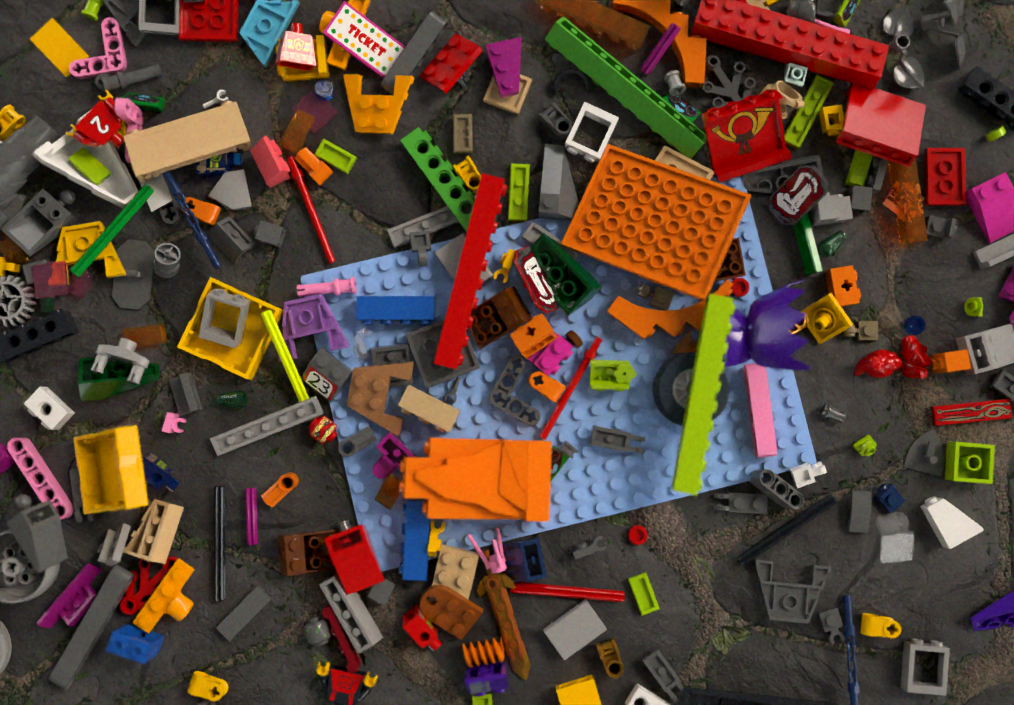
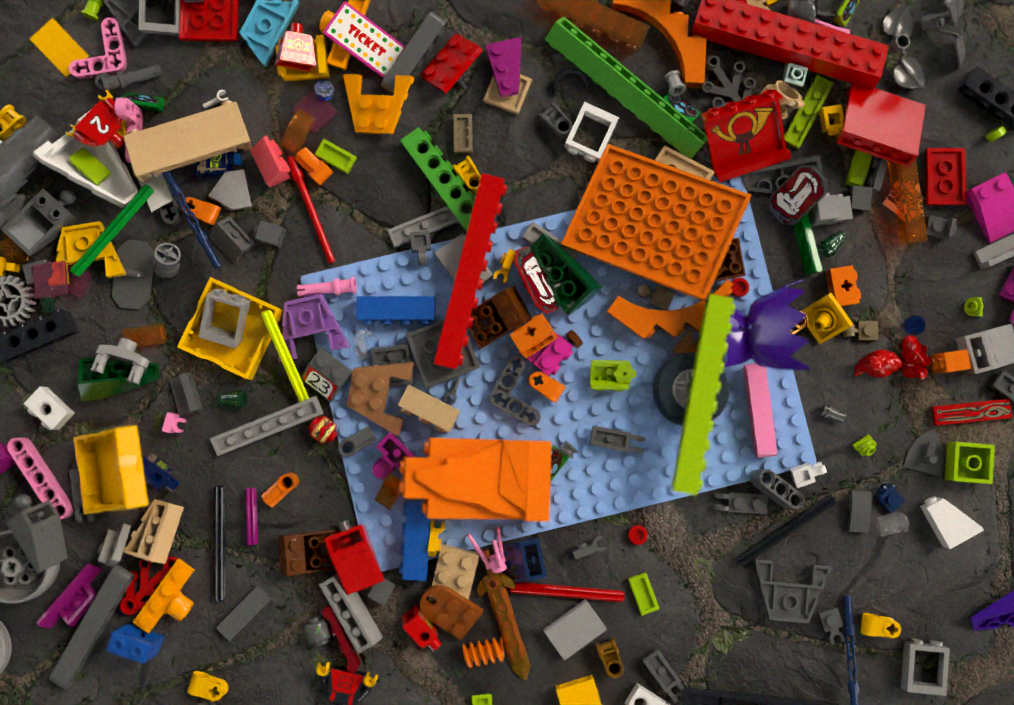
dark purple slope [465,661,509,696] -> none
lime tile [508,163,530,222] -> none
dark grey wedge [539,144,578,220] -> none
red bar [539,336,603,440] -> none
magenta axle [640,23,680,75] -> none
clear piece [879,531,915,563] -> none

